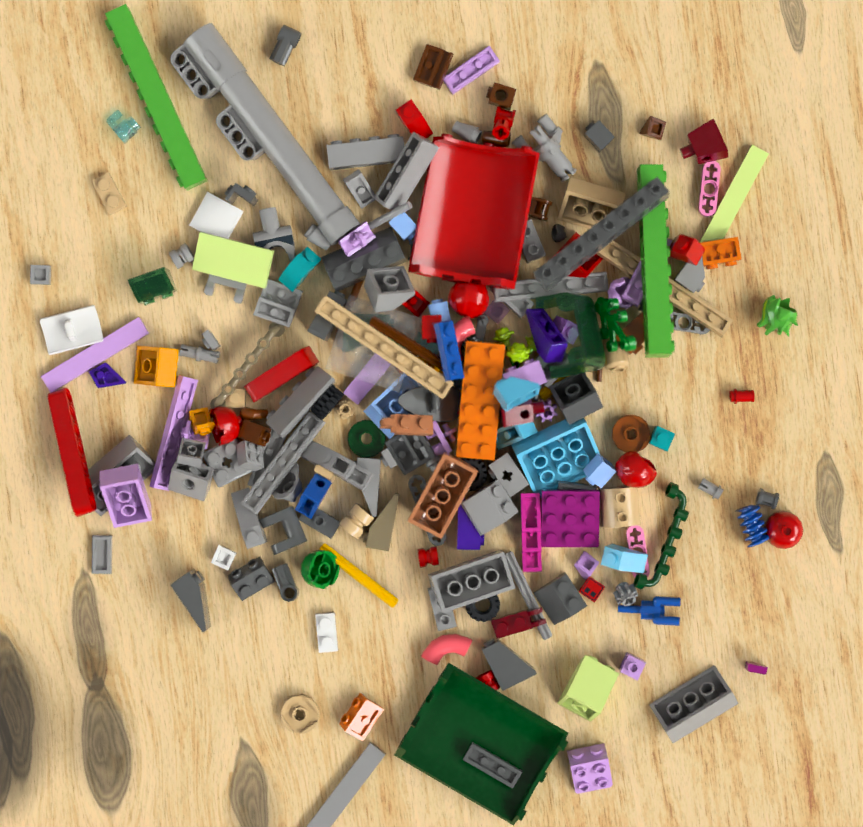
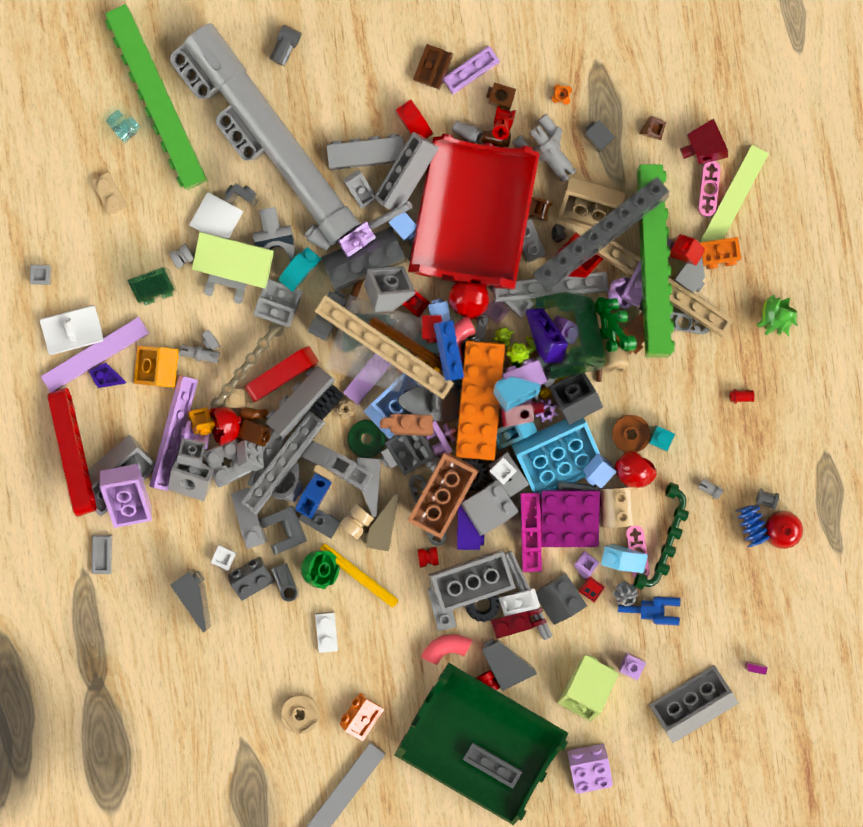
none -> white plate [490,458,517,485]
none -> white plate [499,588,540,616]
none -> orange plate [552,84,572,105]

